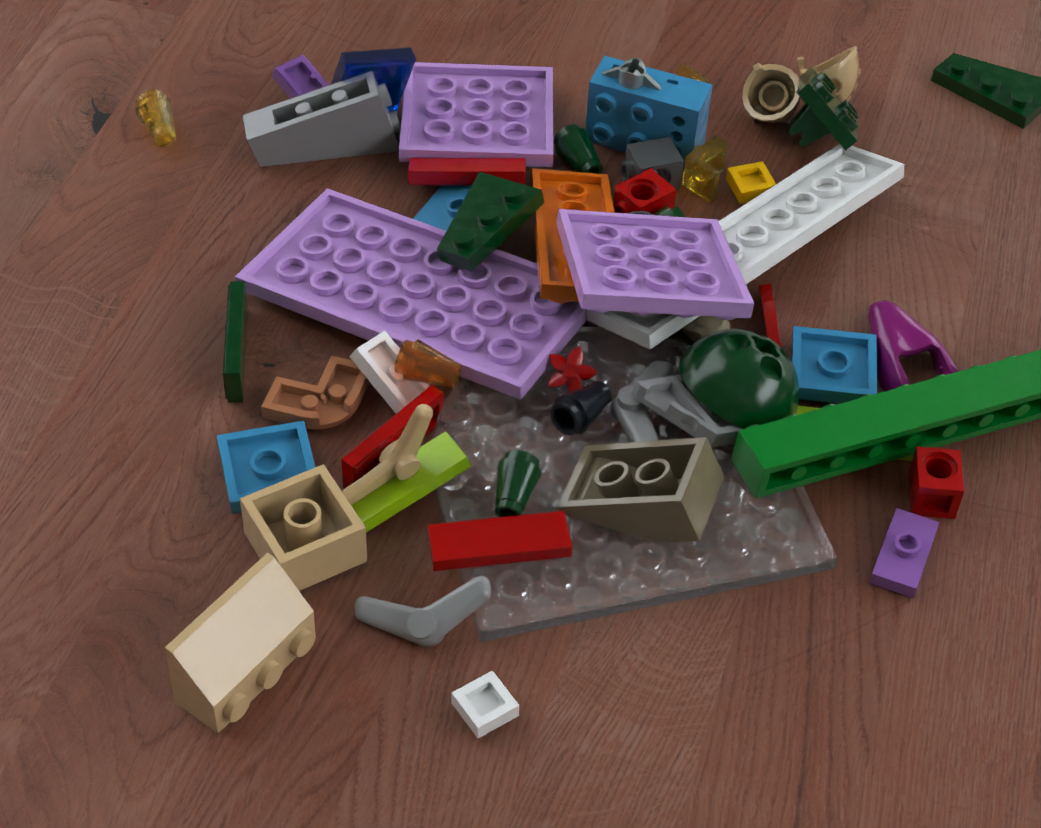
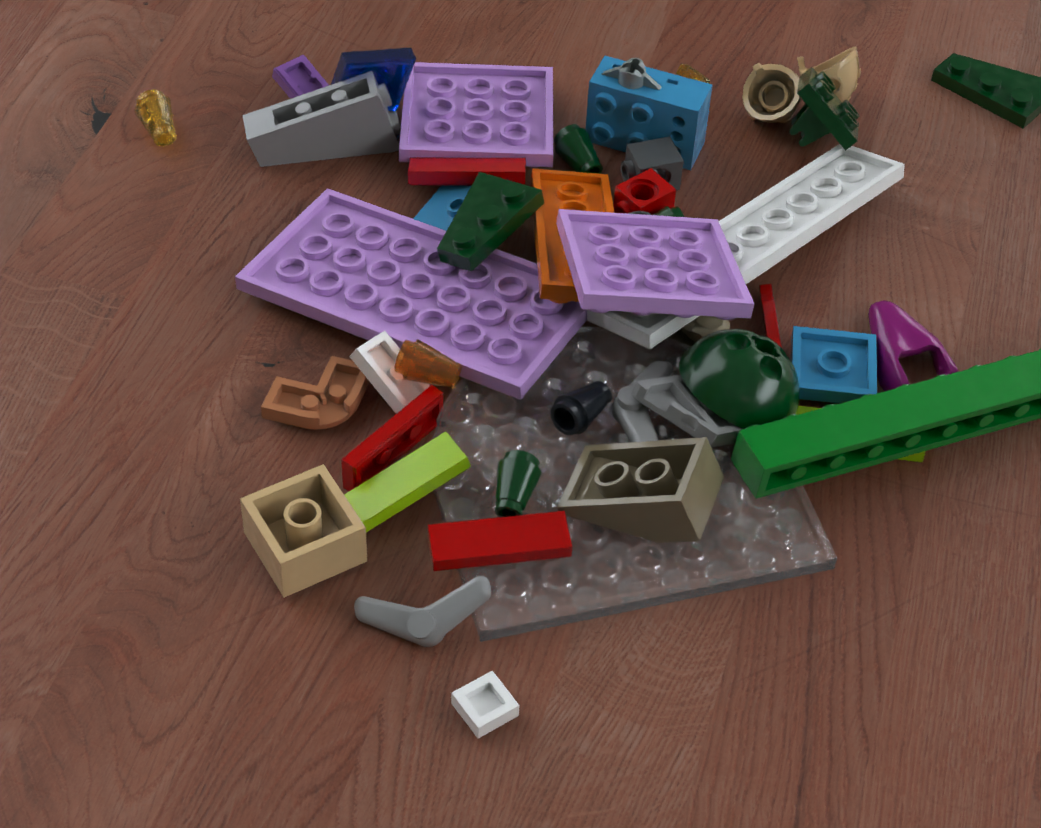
tan slope [165,553,316,734] -> none
dark azure plate [217,421,315,514] -> none
dark green tile [222,281,248,402] -> none
tan piece [342,404,433,505] -> none
red plant [547,346,598,392] -> none
clear yellow bracket [682,135,728,202] -> none
yellow plate [726,161,776,204] -> none
medium lavender plate [869,508,940,598] -> none
red brick [908,446,964,519] -> none

